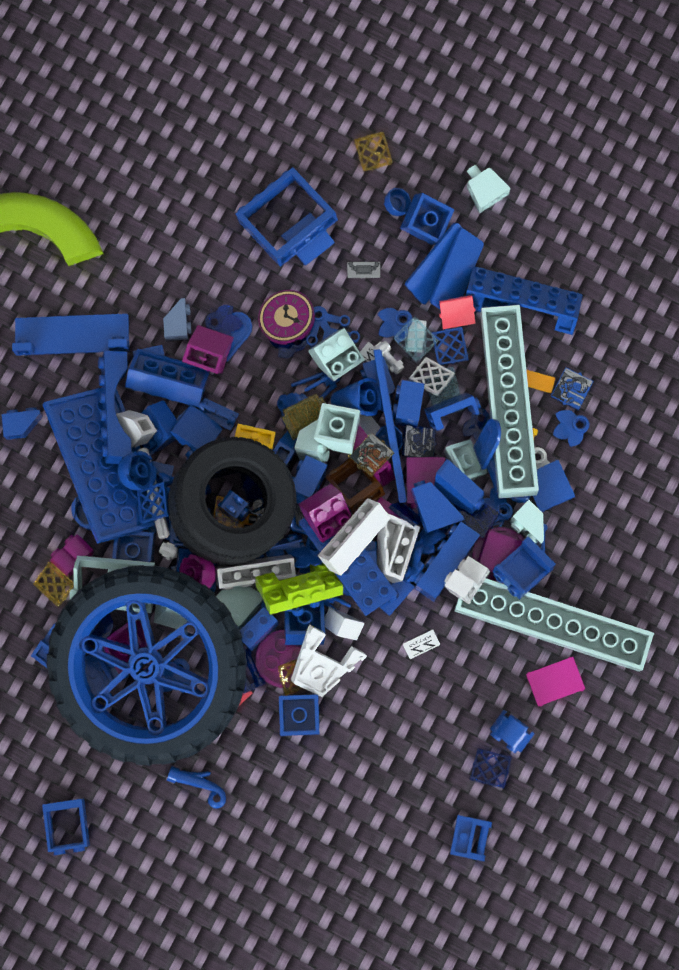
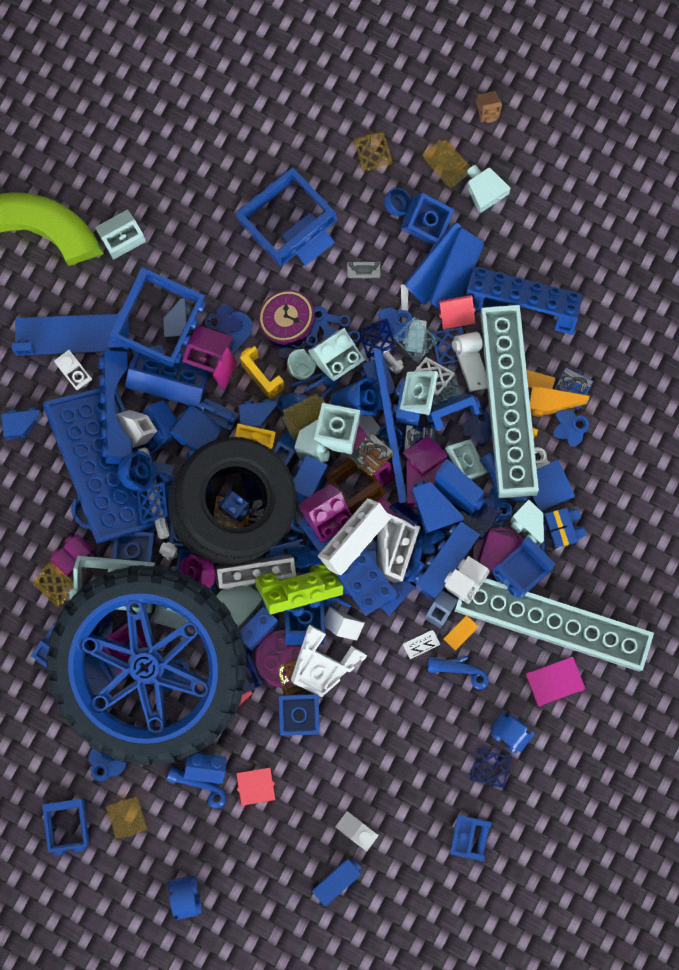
blue window [473,419,501,470] -> none
none -> white slope [54,350,92,391]
none -> blue plate [89,749,126,782]
none -> light aqua slope [95,209,146,260]
none -> clear yellow piece [106,797,148,840]
none -> blue window [110,267,206,368]
none -> blue brick [167,876,202,920]
none -> blue brick [183,753,227,784]
none -> dark pink piece [213,348,237,390]
none -> coral piece [236,768,275,806]
none -> blue slope [239,399,278,429]
none -> yellow panel [240,346,285,399]
none -> light aqua hair [287,349,316,380]
none -> blue window [312,858,362,907]
none -> white slope [335,811,379,852]
none -> clear blue window [359,318,396,358]
none -> light aqua slope [400,371,438,415]
none -> white sticker [401,285,408,344]
none -> magenta piece [402,436,449,475]
none -> clear yellow window [422,140,471,189]
none -> sand blue slope [424,590,458,628]
none -> blue plant [427,656,489,690]
none -> light orange sticker [444,615,478,650]
none -> white door [452,332,487,392]
none -> medium nougat slope [476,91,502,123]
none -> light orange slope [530,386,589,417]
none -> blue hips [543,508,586,551]

